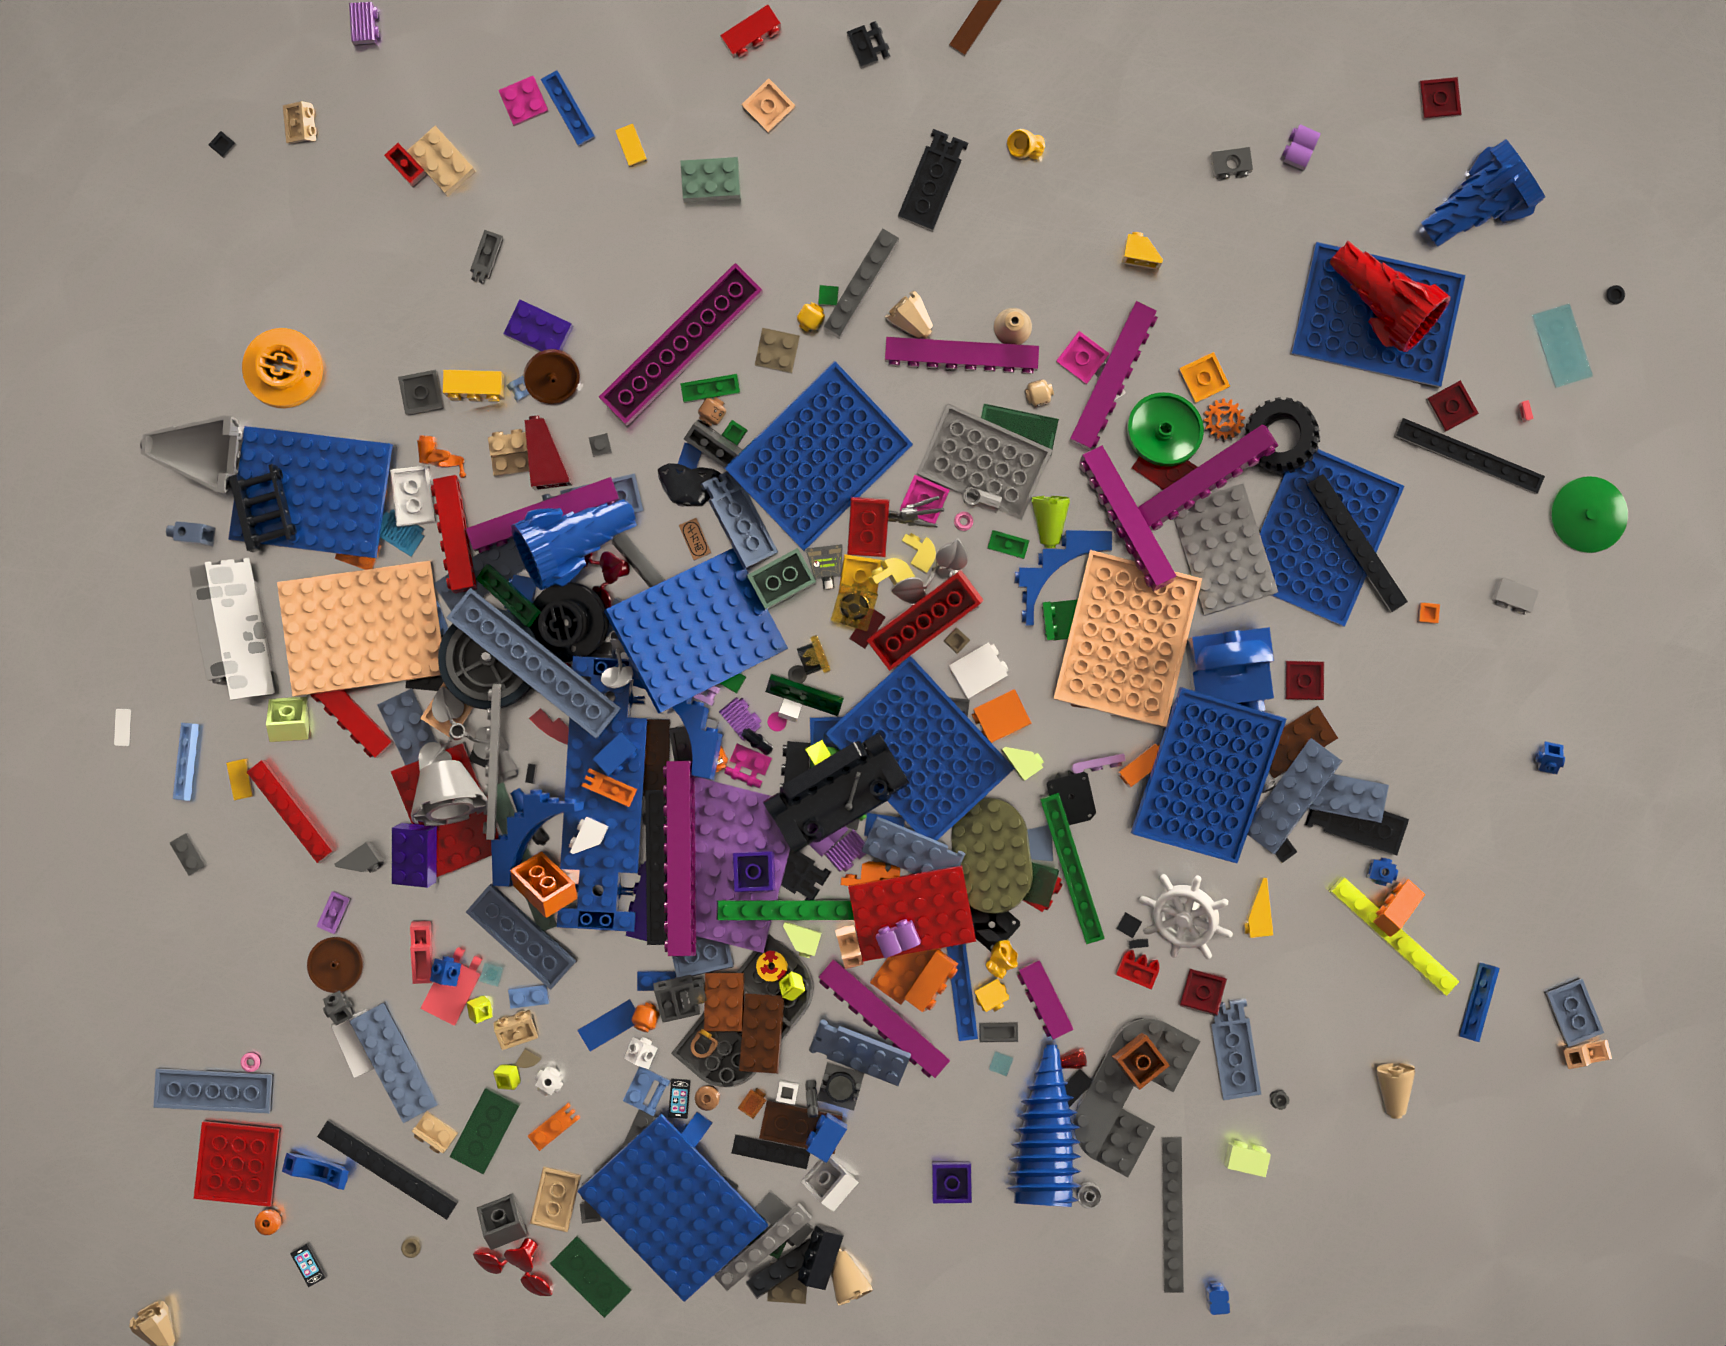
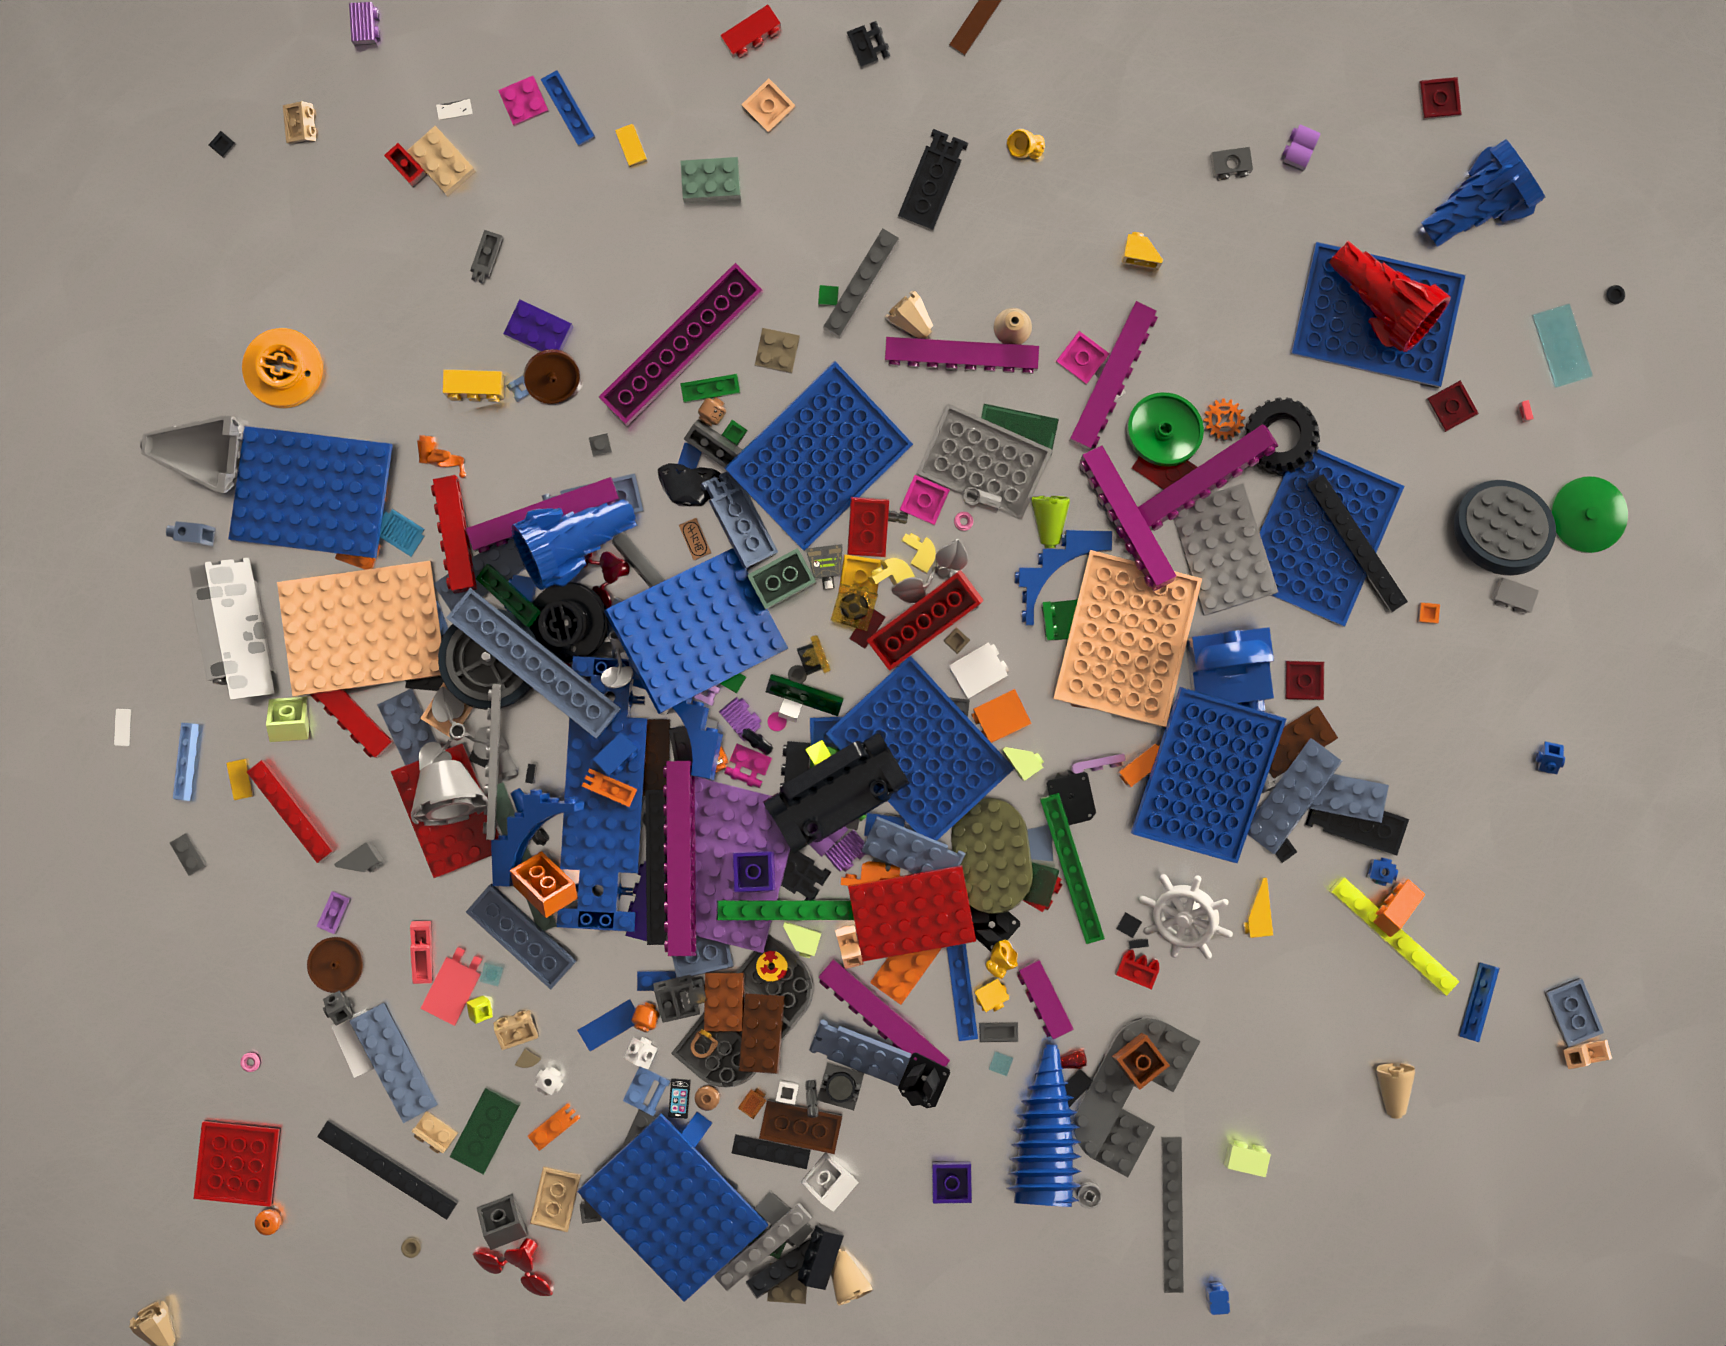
sand blue plate [153,1068,273,1114] -> none
black fence [229,464,297,552] -> none
blue arch [282,1153,349,1190] -> none
tile [290,1244,326,1288] -> none
white tile [390,465,435,527] -> none
dark purple brick [392,823,437,888] -> none
dark grey plate [398,369,444,415] -> none
blue brick [430,956,461,986] -> none
tan plate [488,429,529,476] -> none
neon yellow slope [493,1065,521,1090] -> none
medium blue plate [508,985,549,1009] -> none
dark red slope [524,415,572,490] -> none
coral slope [529,708,569,745] -> none
clear green tile [550,1235,632,1318] -> none
white slope [569,817,609,854] -> none
neon yellow slope [779,972,805,1001] -> none
yellow head [797,302,825,332] -> none
blue brick [805,1112,847,1163] -> none
dark grey hinge [845,772,861,810] -> none
medium lavender brick [876,919,921,958] -> none
dark grey plant [902,496,944,528] -> none
orange brick [904,950,959,1012] -> none
green plate [987,530,1030,559] -> none
tan head [1025,379,1054,407] -> none
light orange plate [1179,352,1230,403] -> none
dark red tile [1180,969,1227,1016] -> none
sand blue hinge [1211,999,1262,1100] -> none
dark grey plate [1271,1091,1290,1110] -> none
black plate [1395,418,1545,494] -> none
none -> white sticker [436,99,472,120]
none -> black piece [898,1052,951,1108]
none -> dark grey wheel [1454,480,1556,576]

